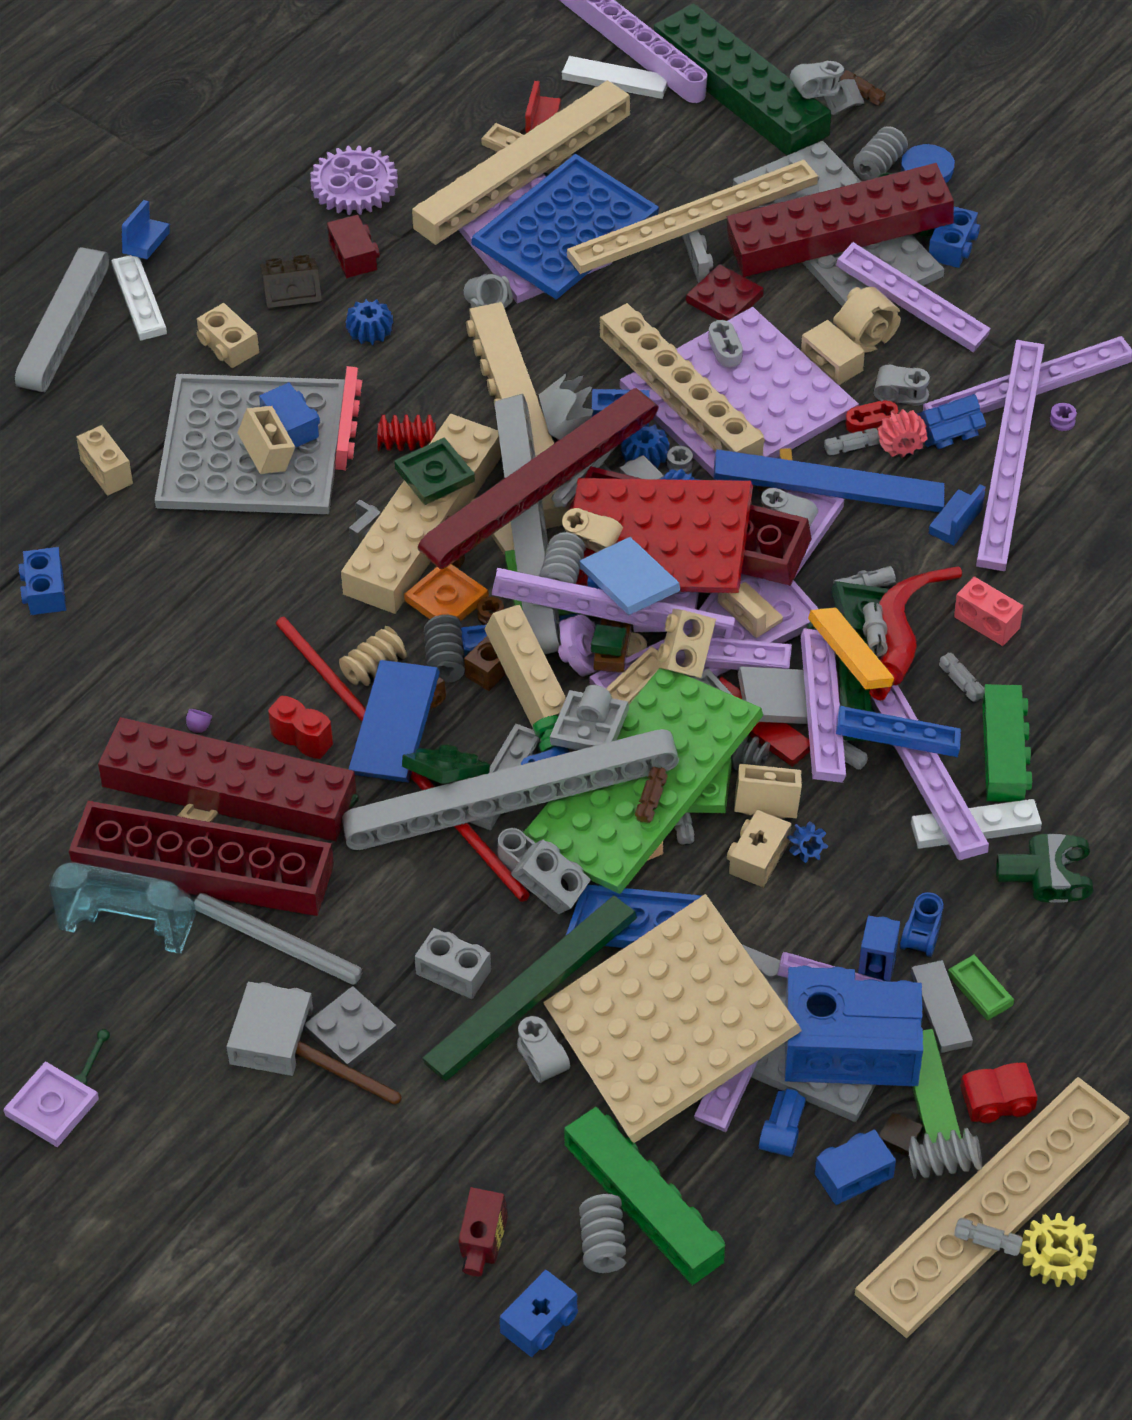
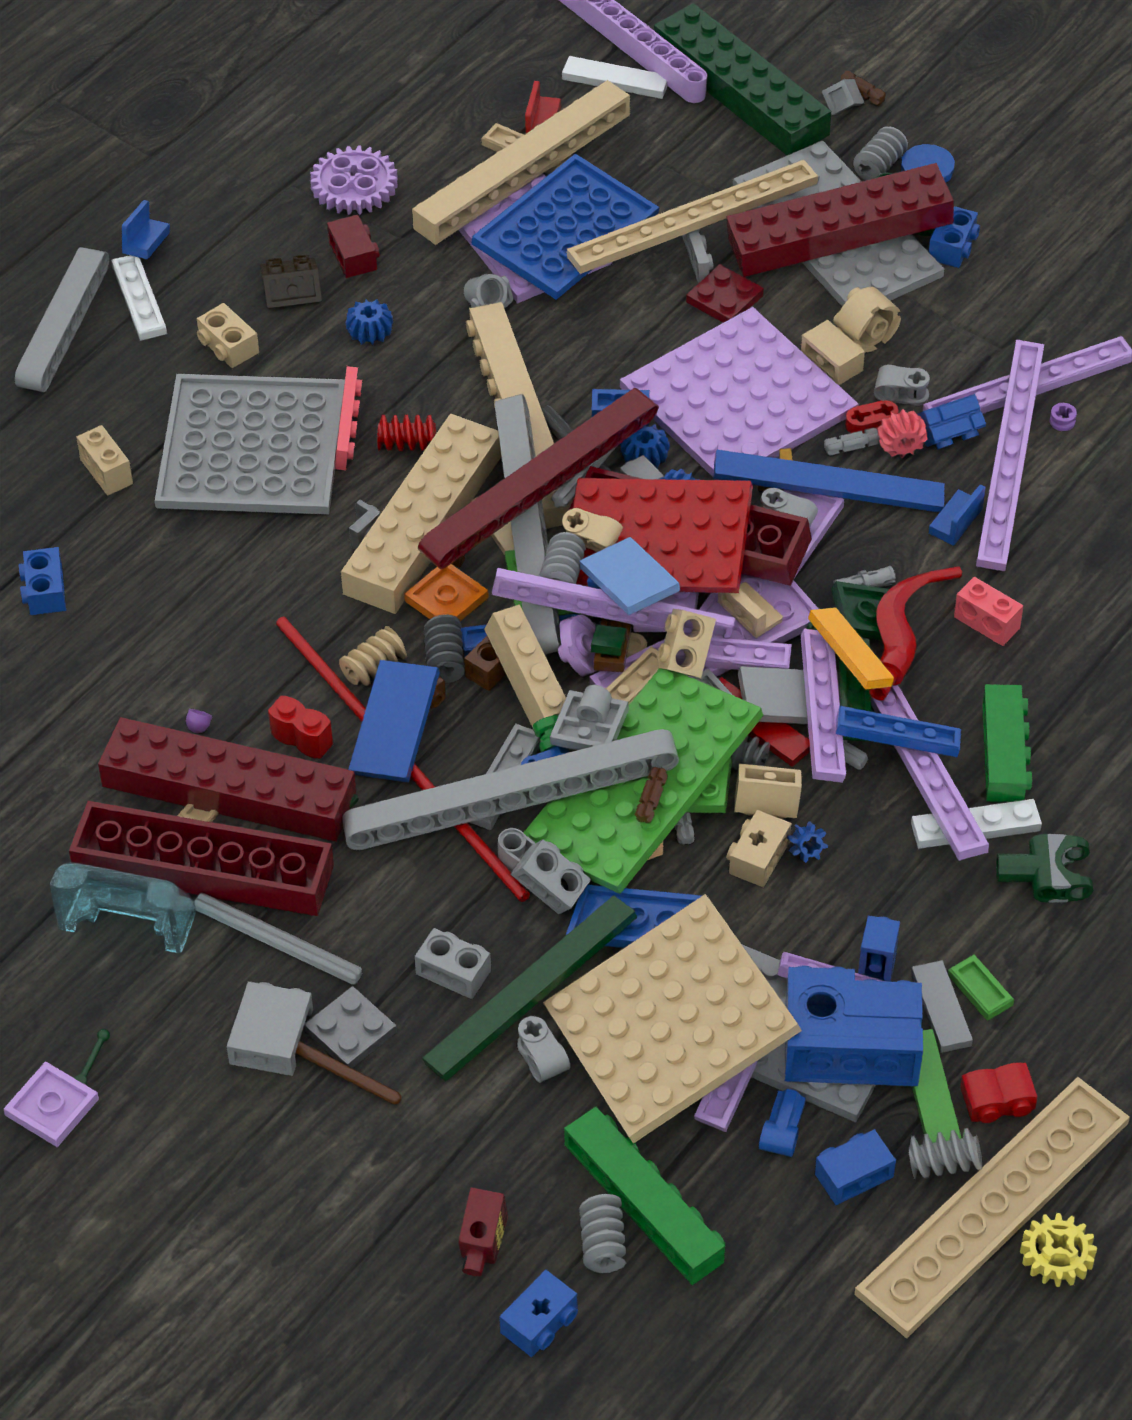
tan brick [237,406,295,474] -> none
blue brick [259,382,320,448] -> none
dark green plate [394,437,475,505] -> none
dark green plate [402,745,490,784] -> none
reddish brown bush [477,597,504,625] -> none
light grey piece [539,374,593,440] -> none
tan brick [600,303,765,456] -> none
light grey bush [667,446,693,473] -> none
light grey beam [708,320,743,367] -> none
light grey piece [790,61,844,99] -> none
lavender plate [836,242,991,353] -> none
light grey pin [863,602,888,656] -> none
dark brown tile [879,1112,923,1157] -> none
blue piece [900,892,943,957] -> none
light grey axle [939,653,984,702] -> none
light grey axle [955,1218,1023,1256] -> none

